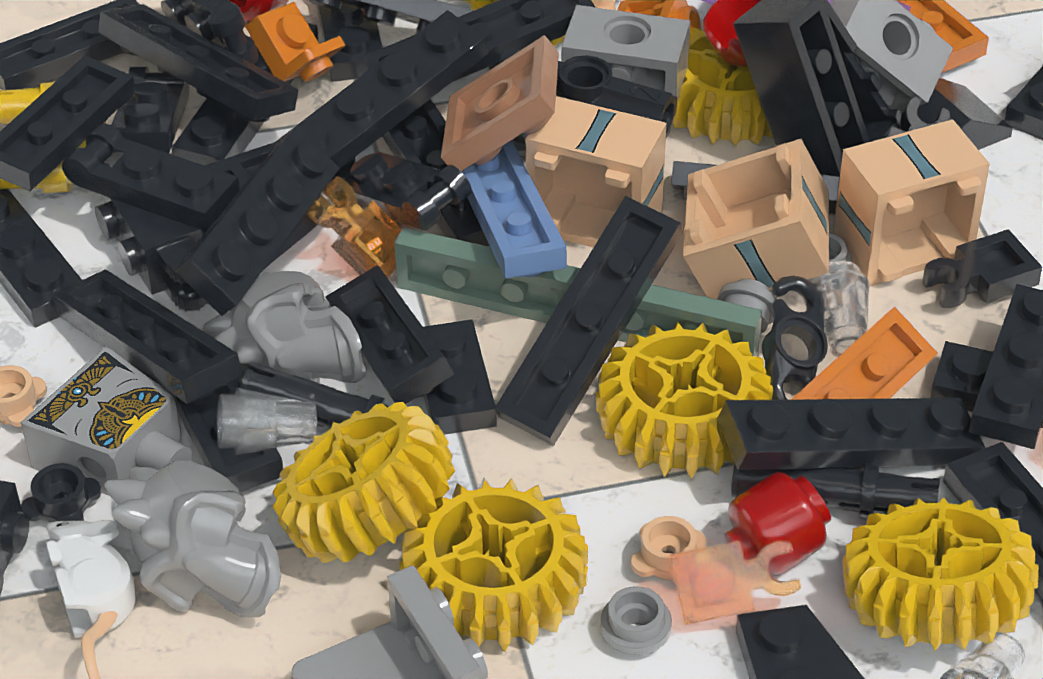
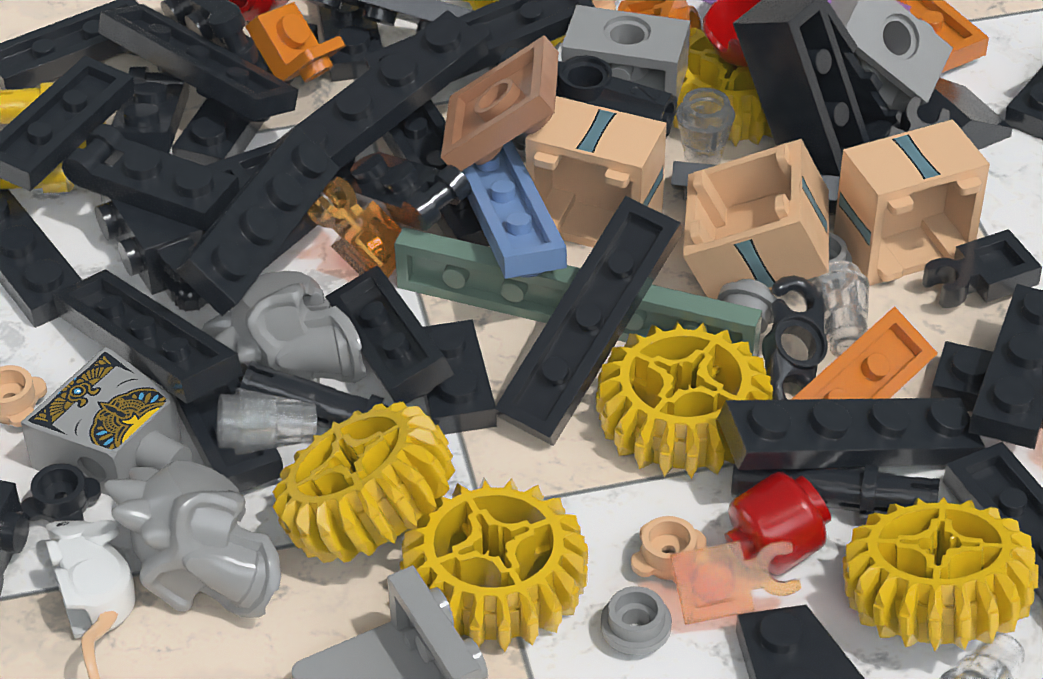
none -> clear cone [676,88,735,165]

